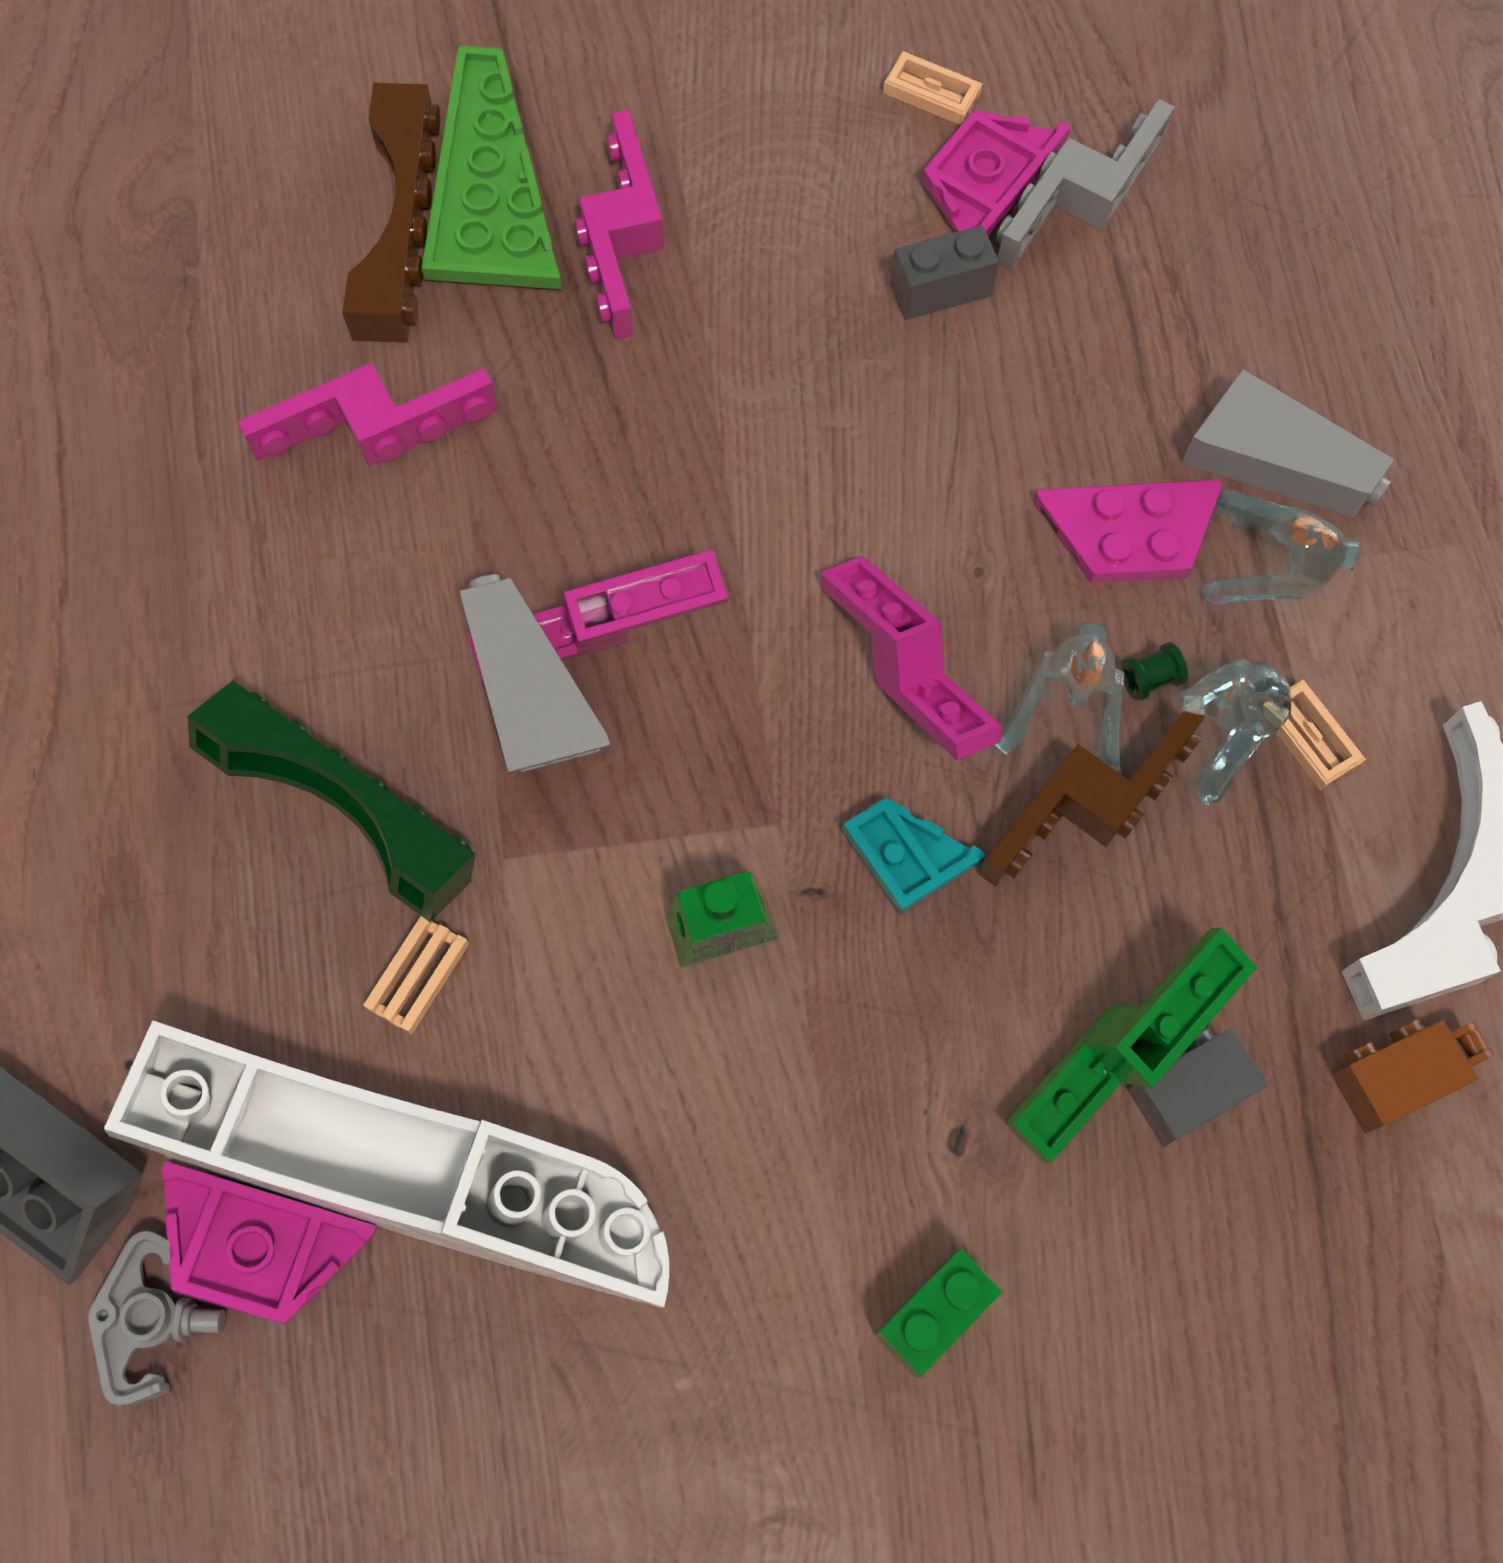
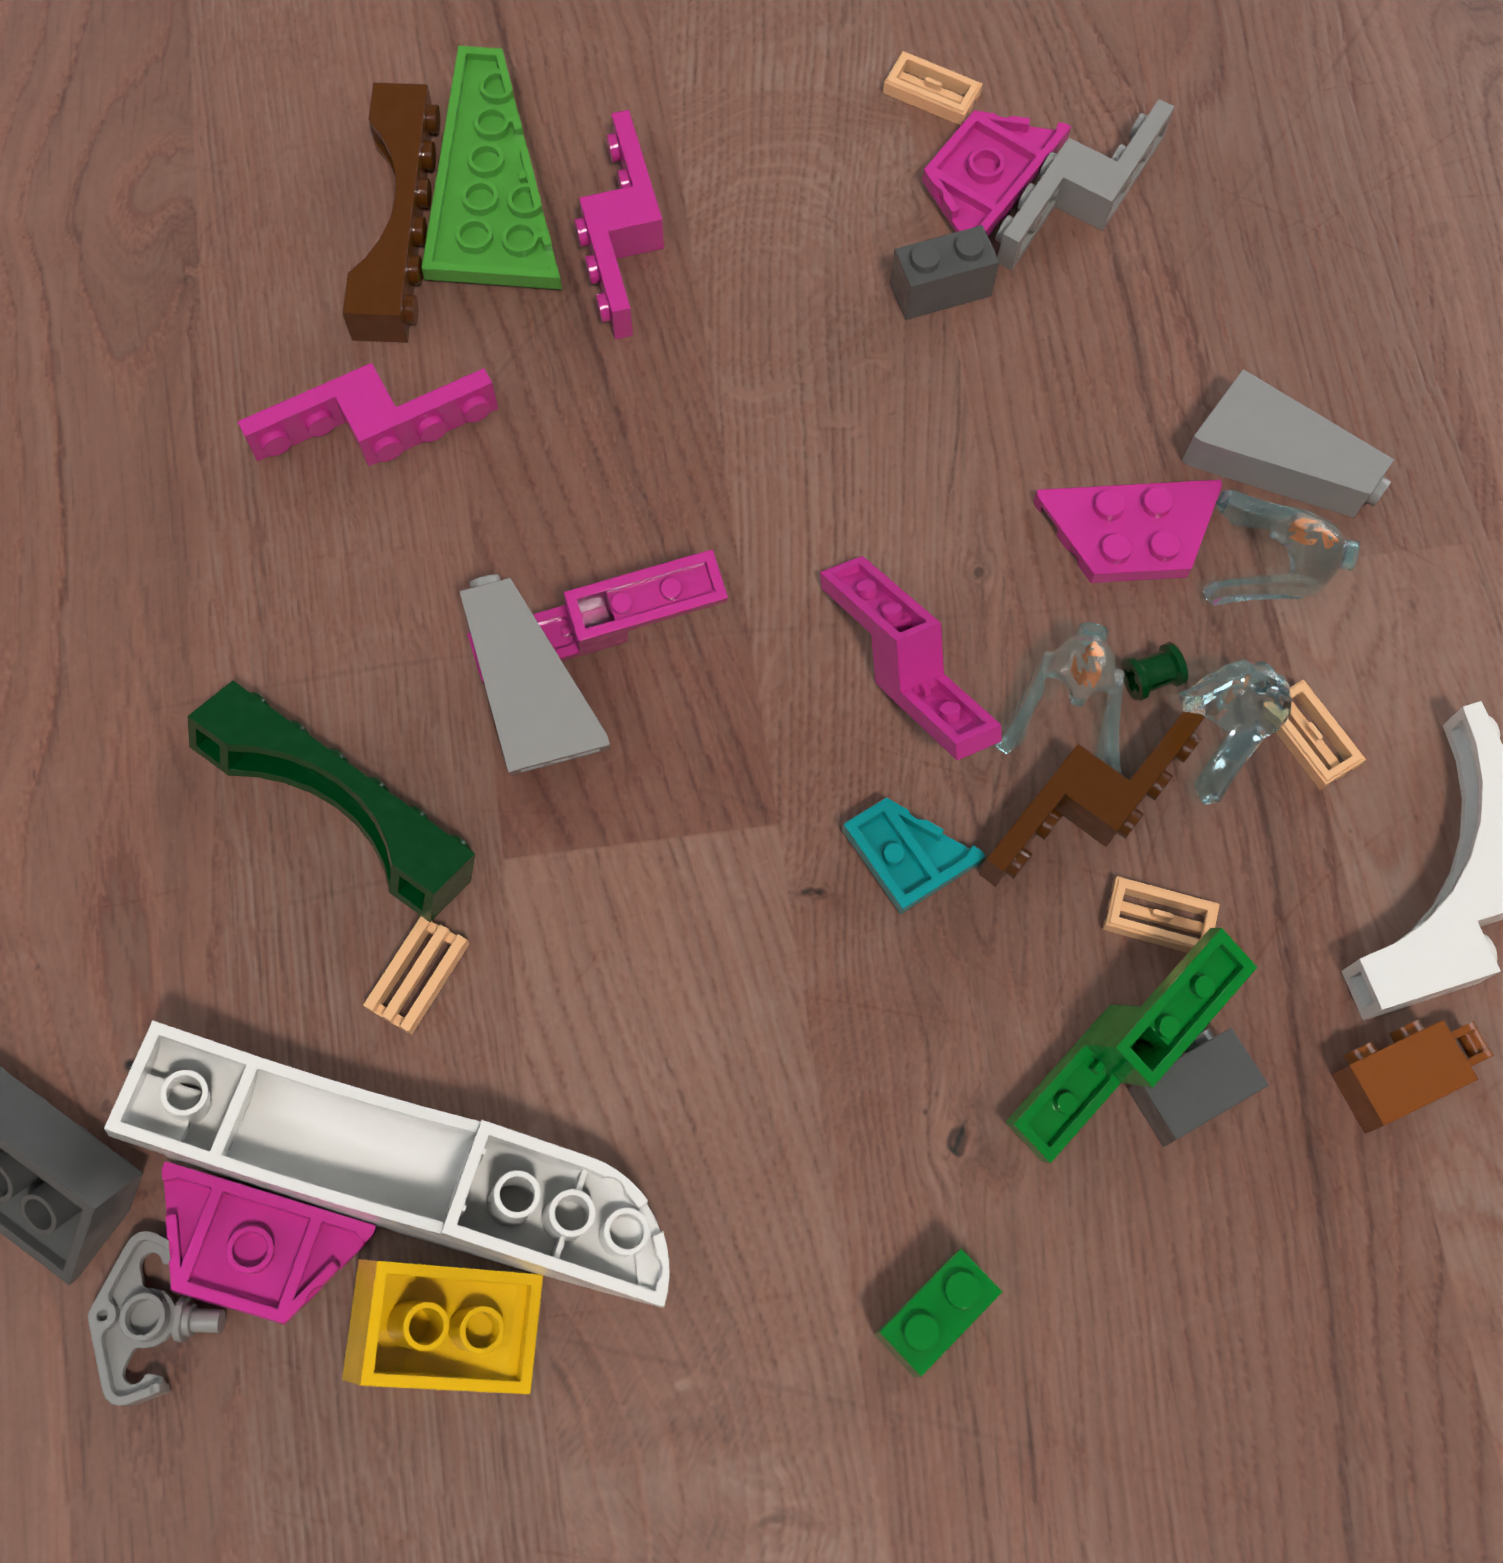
green torso [666,872,777,968] -> none
none -> yellow slope [342,1259,543,1394]
none -> light nougat tile [1102,876,1220,953]

